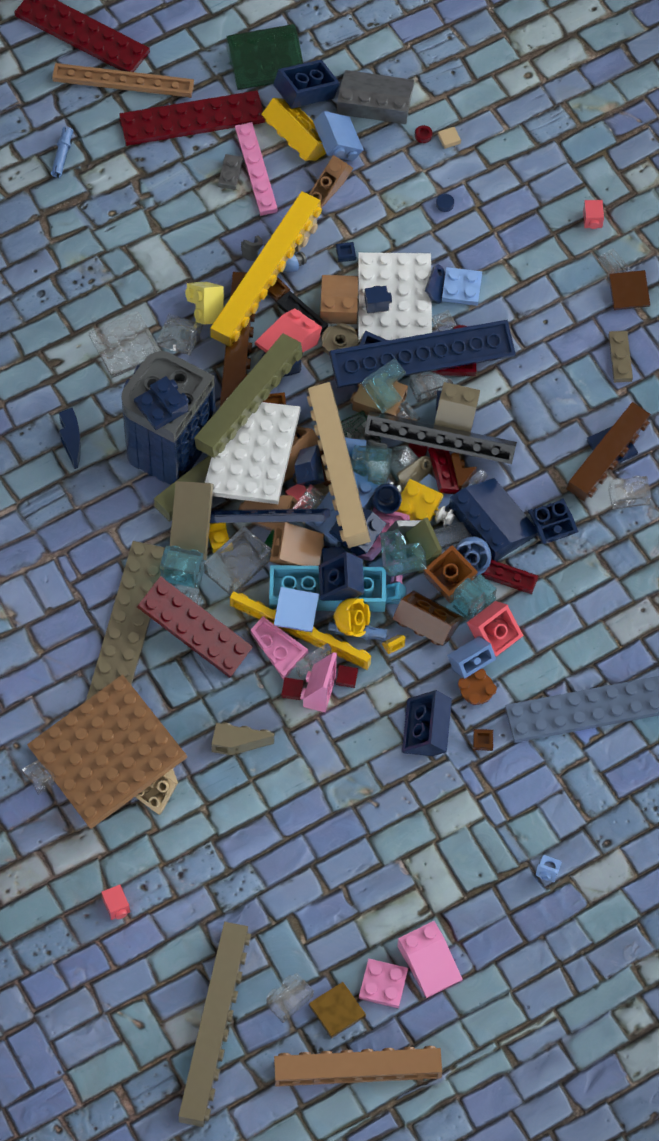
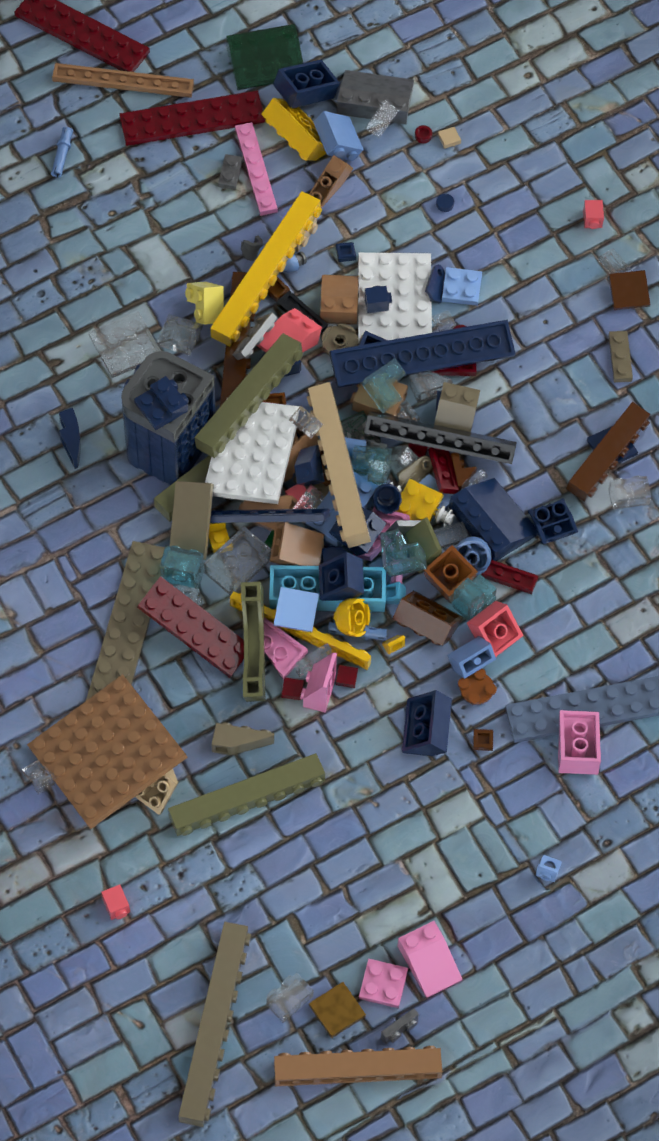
none -> olive brick [168,753,325,836]
none -> light grey wing [233,312,278,360]
none -> olive arch [241,582,266,702]
none -> clear brick [289,406,323,439]
none -> clear tile [365,99,400,138]
none -> flat silver plate [381,1008,419,1045]
none -> bright pink slope [558,710,601,775]

